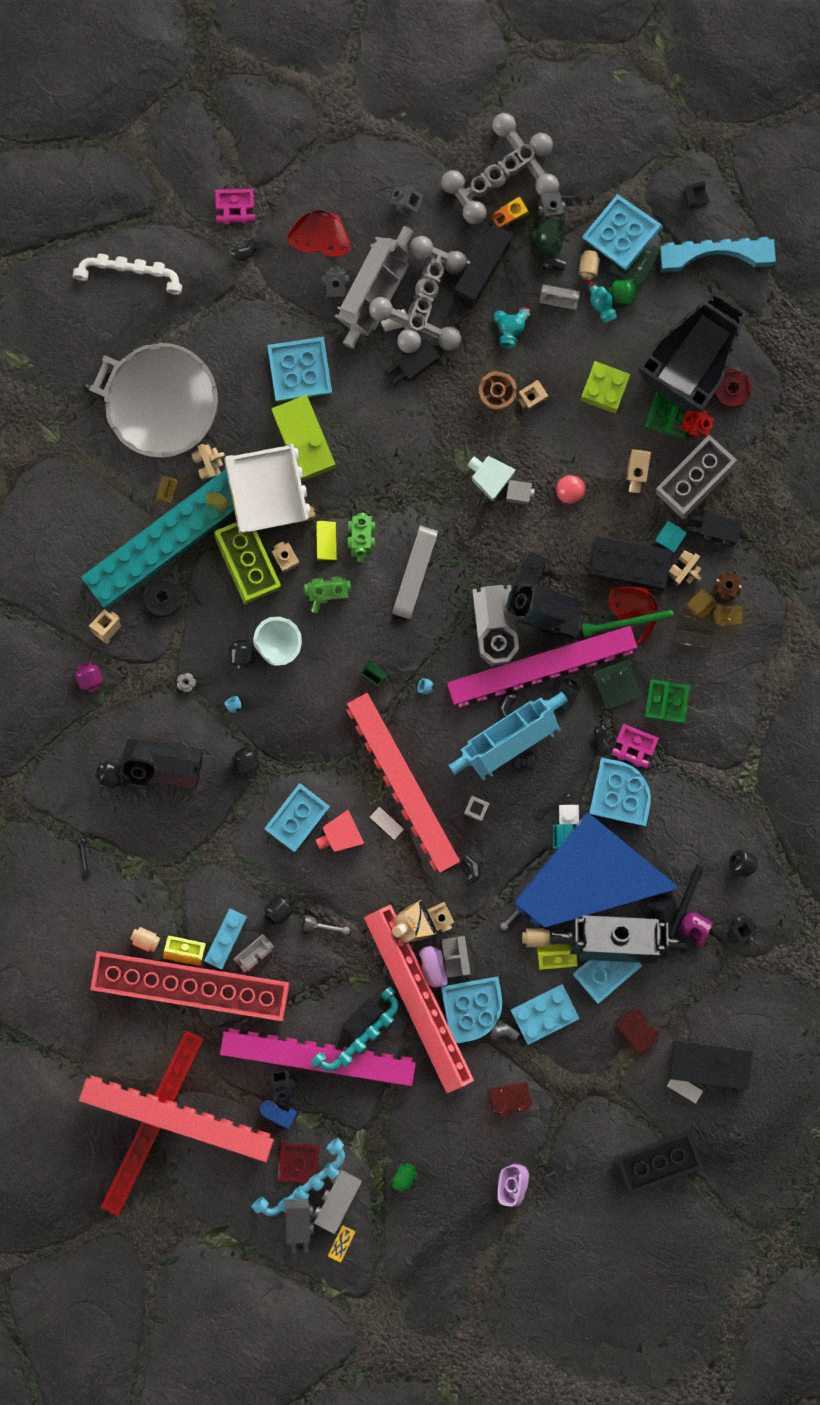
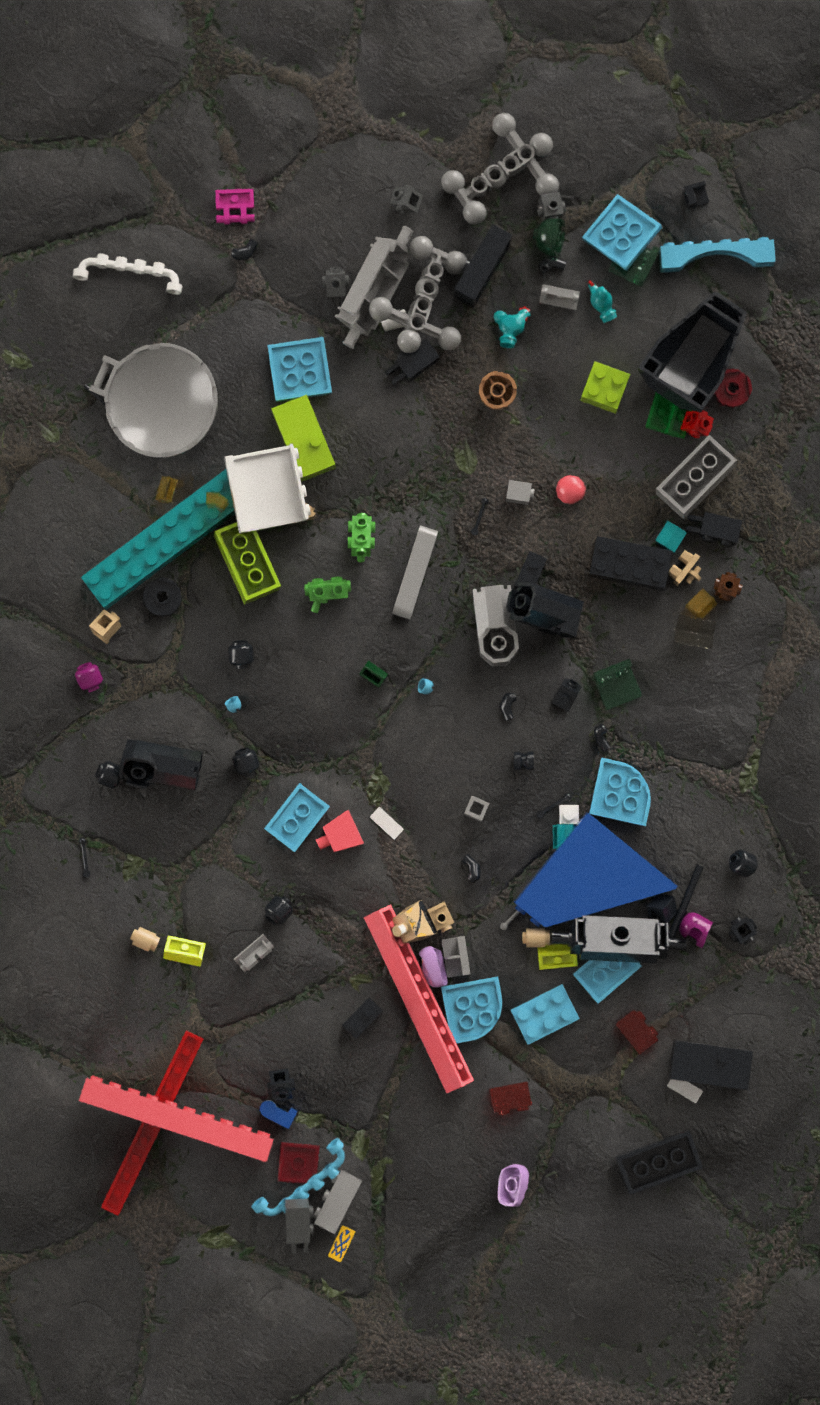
coral brick [90,951,290,1021] -> none
light grey plate [177,673,196,692] -> none
tan hips [191,444,225,479] -> none
medium azure brick [204,908,248,969] -> none
dark pink brick [220,1028,416,1086] -> none
light aqua cylinder [253,617,302,666] -> none
tan brick [272,542,300,573] -> none
red piece [286,210,351,257] -> none
hinge [303,916,350,935] -> none
teal bar [310,986,399,1071] -> none
neon yellow slope [317,521,337,561] -> none
coral brick [346,693,460,873] -> none
green brick [391,1162,418,1193] -> none
dark pink brick [447,626,637,708] -> none
medium azure brick [449,692,568,780] -> none
light aqua torso [467,456,515,501] -> none
dark grey arm [490,1024,520,1041] -> none
leg [491,197,529,229] -> none
tan brick [517,380,548,410] -> none
tan brick [578,251,600,280] -> none
green piece [582,610,674,639] -> none
red piece [608,587,658,645] -> none
green head [609,280,637,304] -> none
dark pink plate [611,724,659,769] -> none
tan torso [626,449,651,493] -> none
green slope [645,679,691,724] -> none
clear yellow bracket [714,604,744,626] -> none

